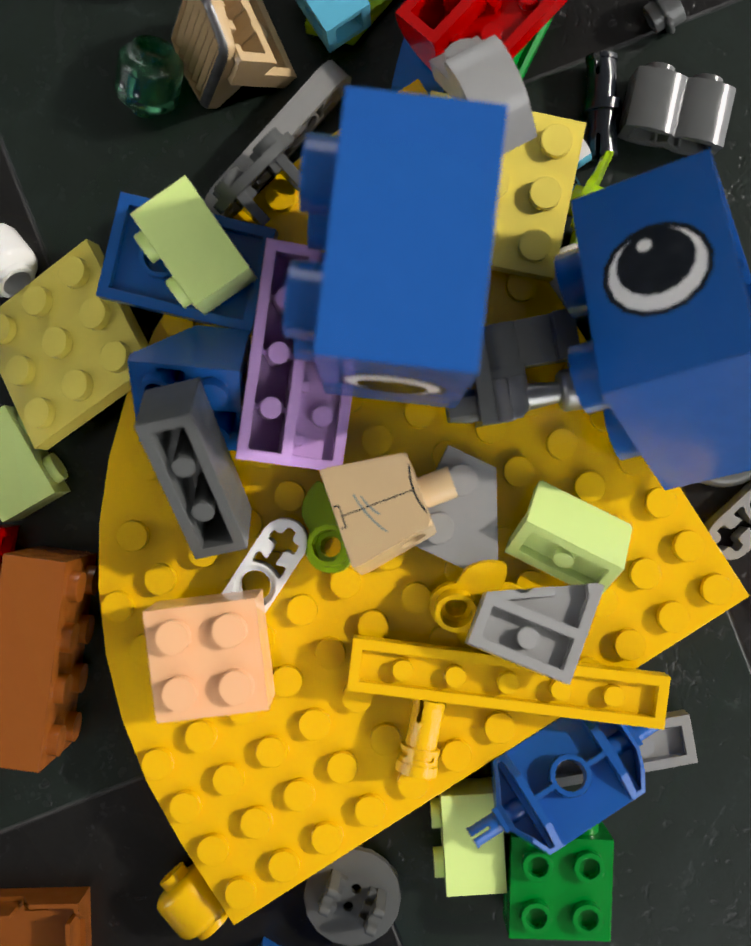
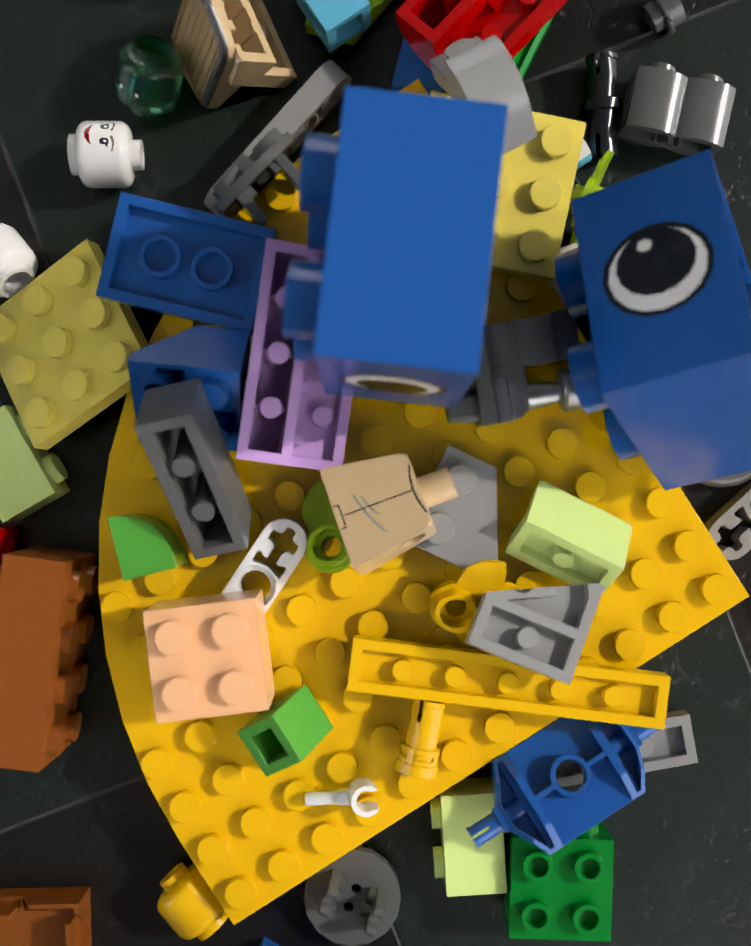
yellowish green brick [130,175,257,315] -> none
none -> white head [67,121,145,188]
none -> bright green brick [108,513,187,581]
none -> bright green brick [237,684,333,777]
none -> white hand [305,777,379,817]

